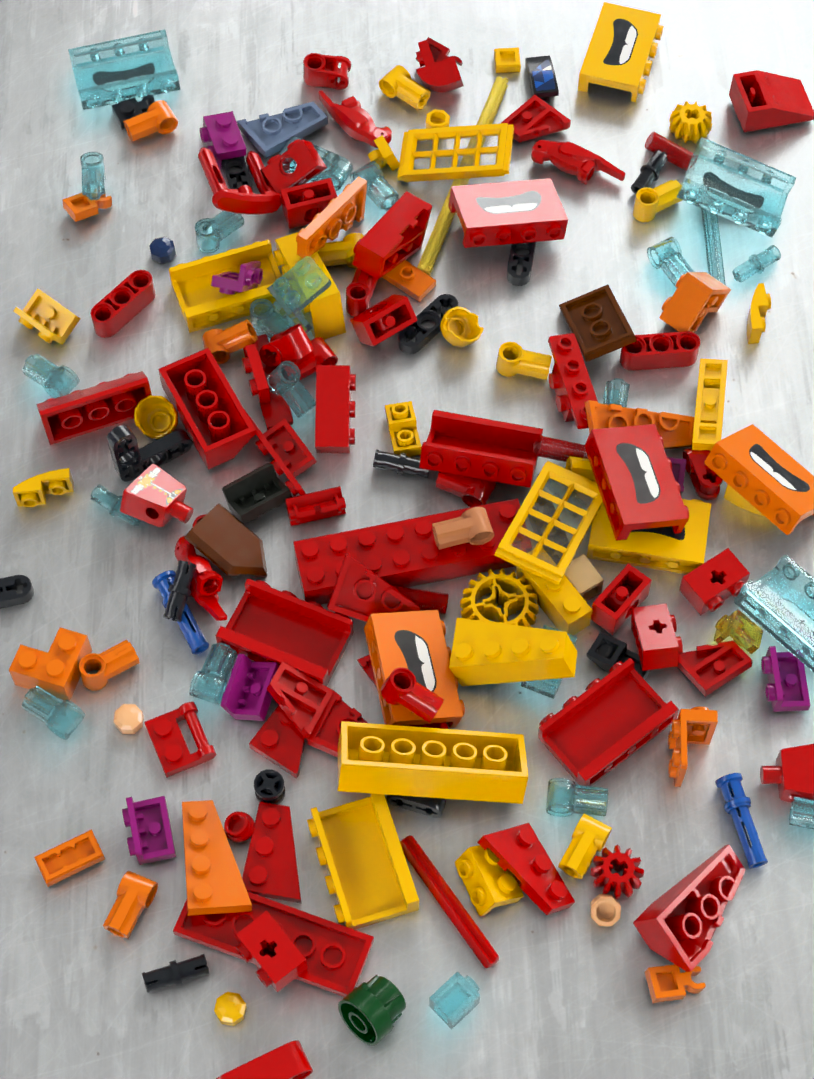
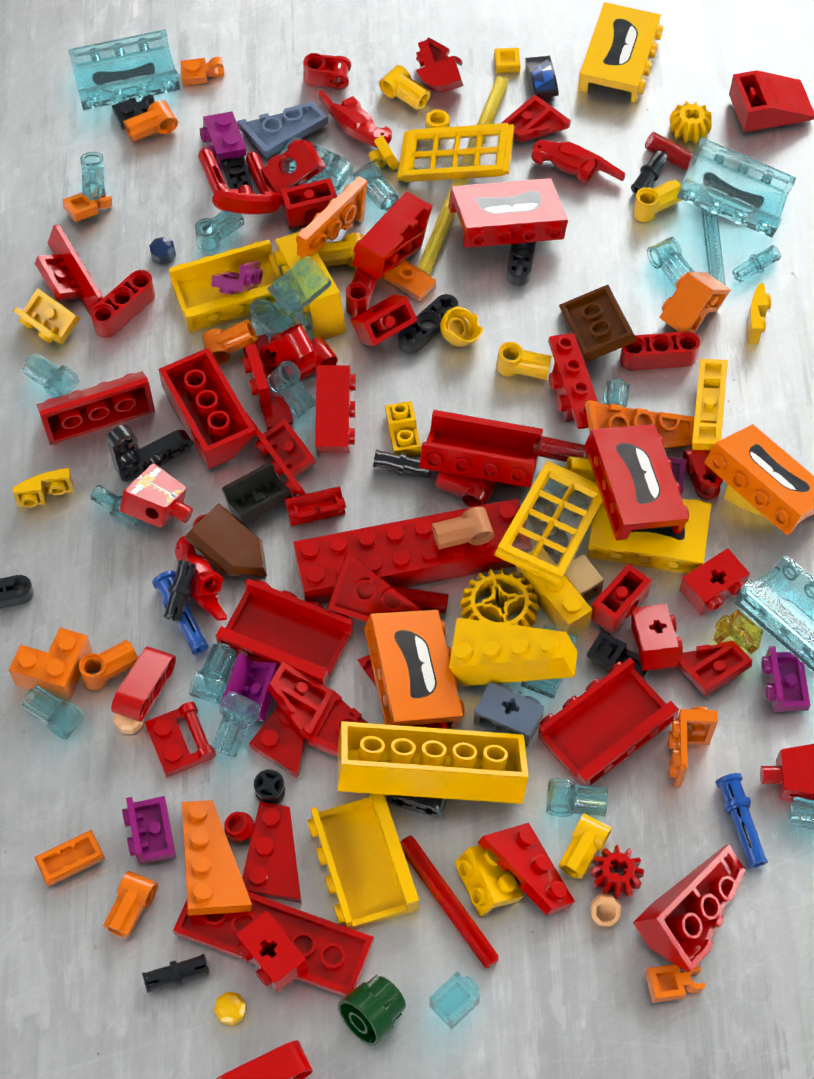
yellow hair [134,395,178,440] -> none
red piece [381,667,444,723] -> none
none -> red bracket [35,225,103,316]
none -> beam [111,646,176,722]
none -> orange plate [180,57,225,86]
none -> clear light blue piece [212,691,260,757]
none -> sand blue brick [473,682,544,748]

